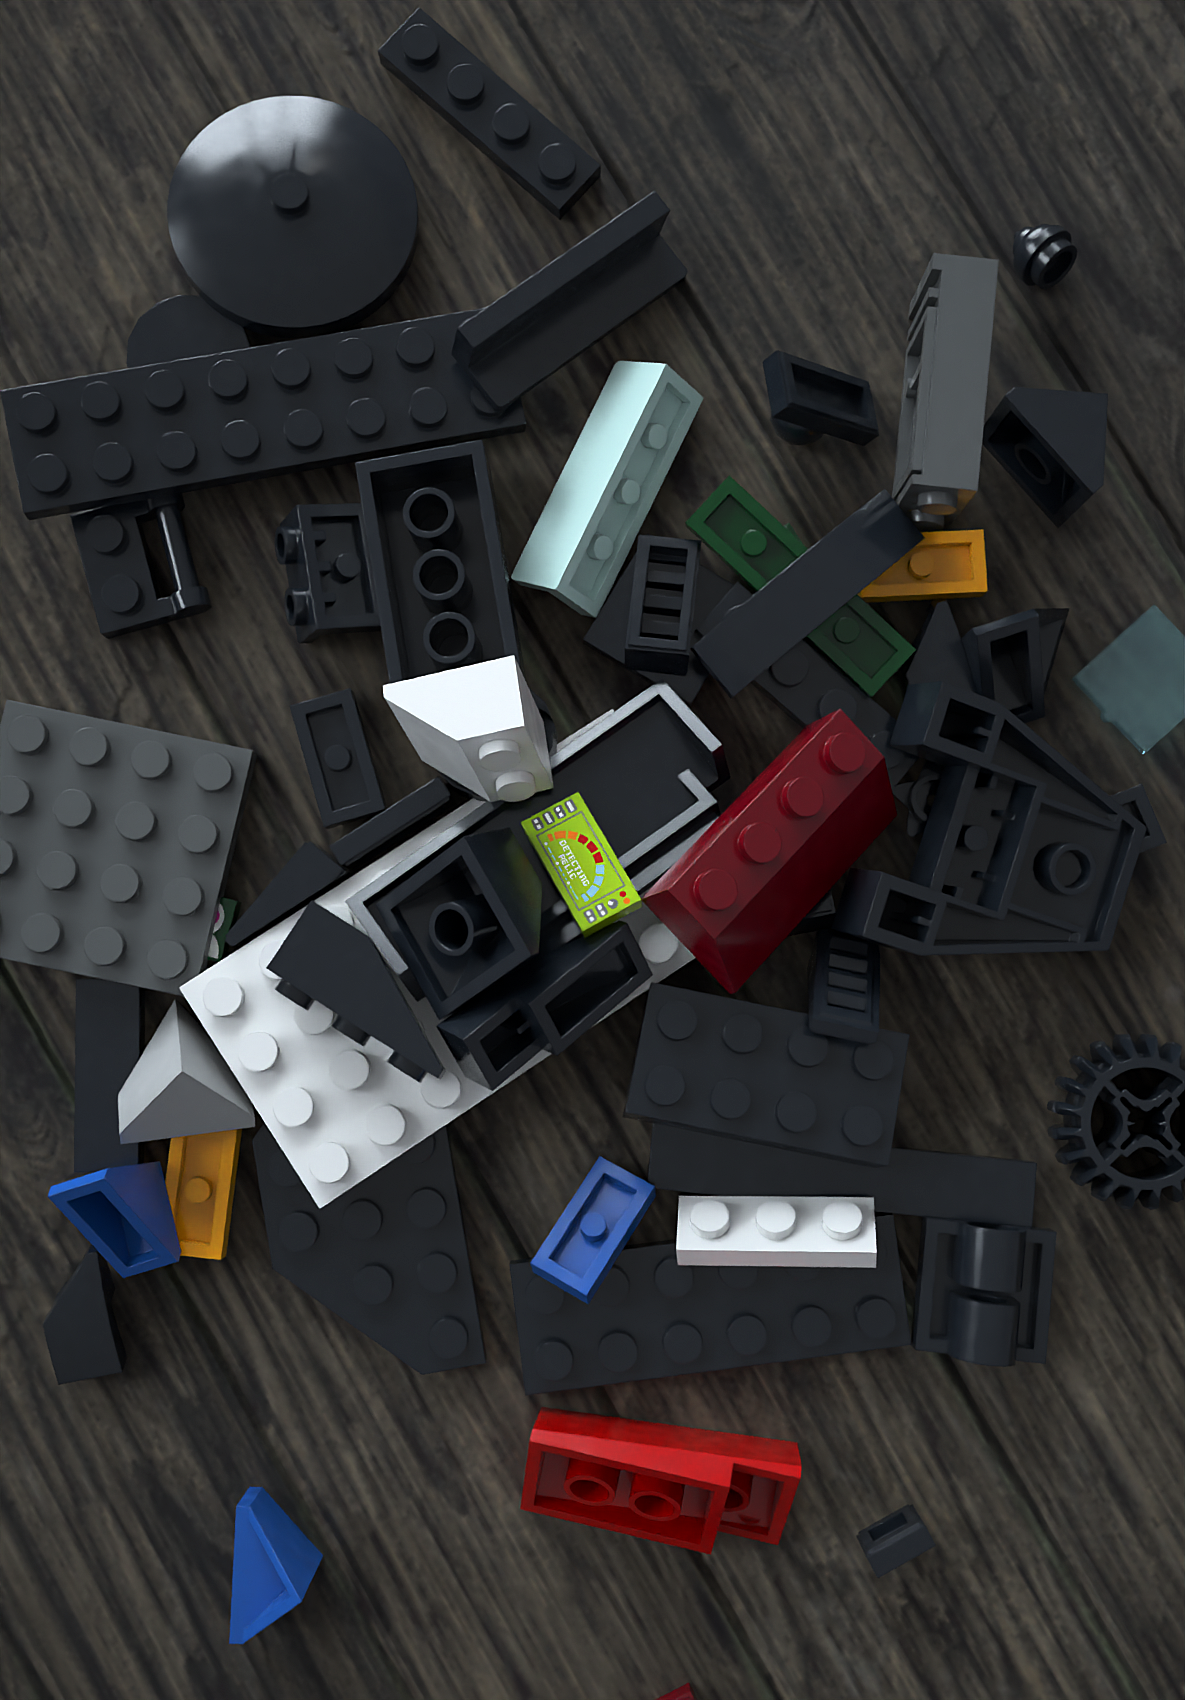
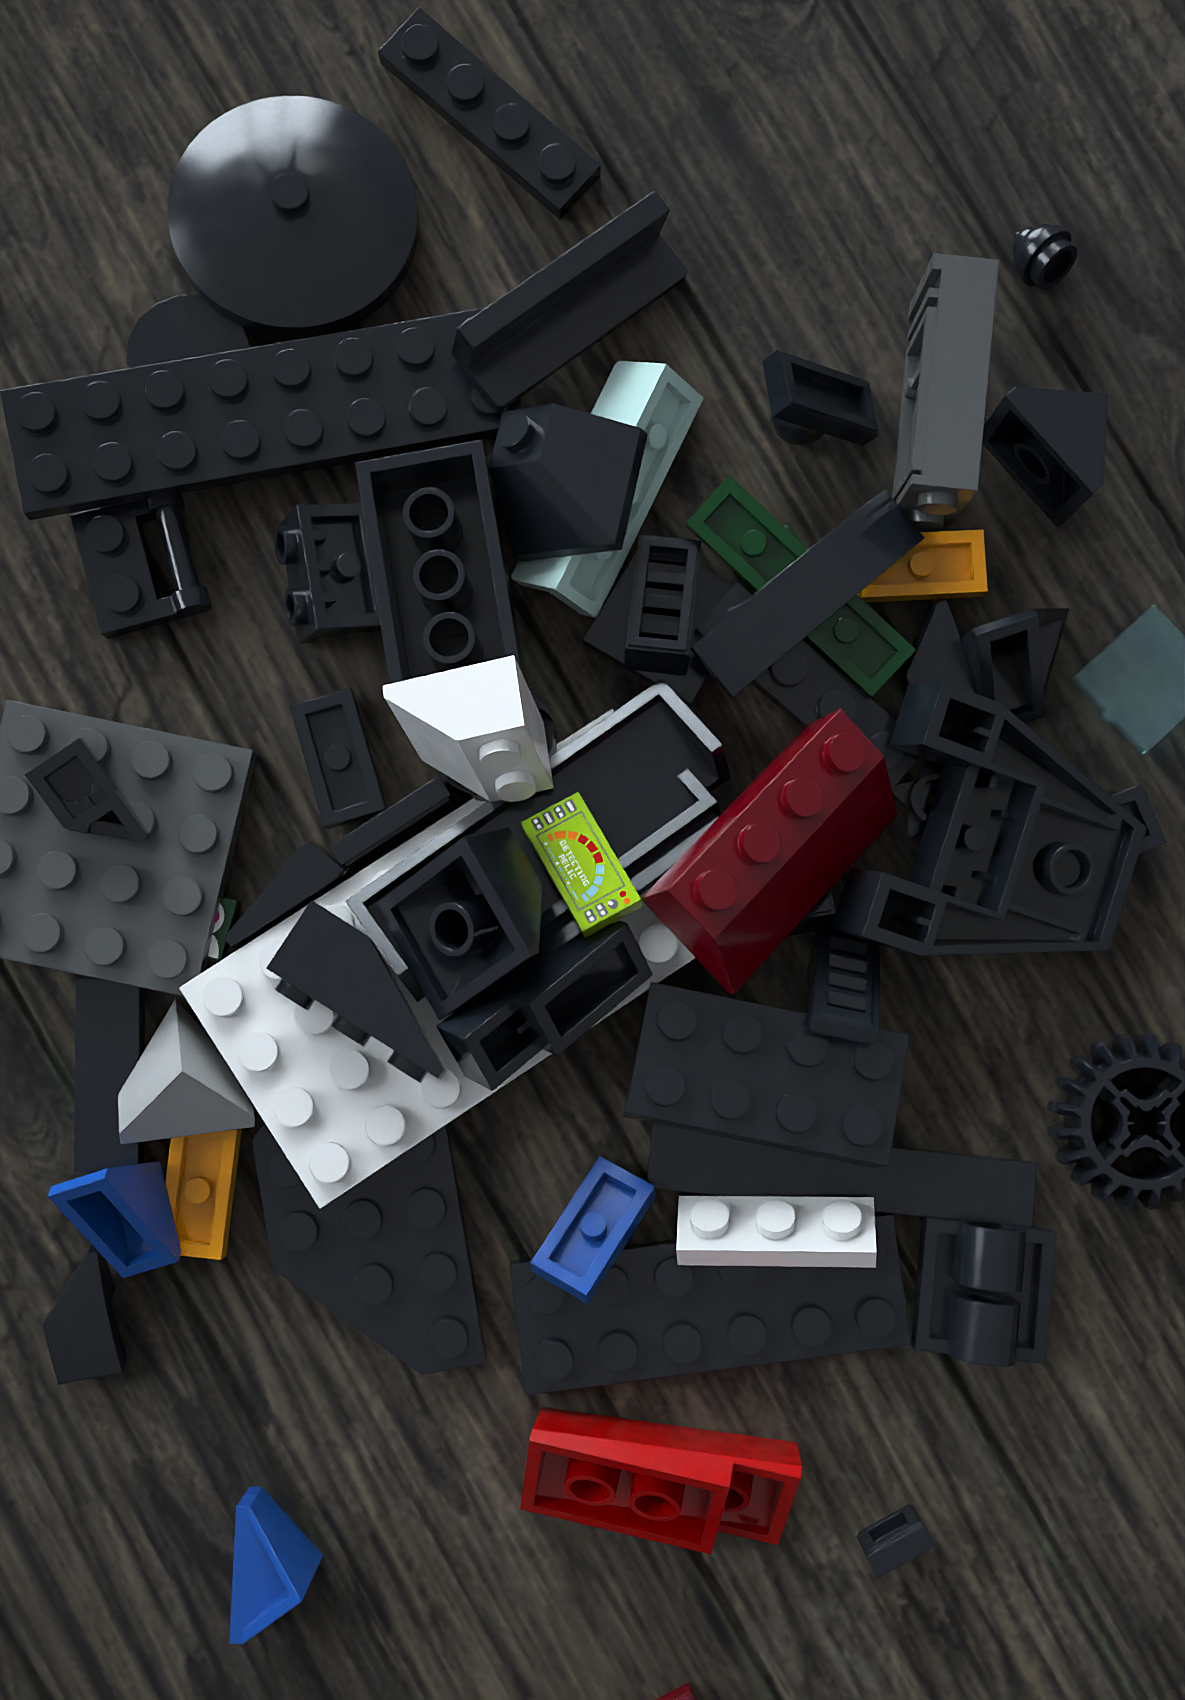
none -> black slope [25,738,150,842]
none -> black slope [489,403,648,561]

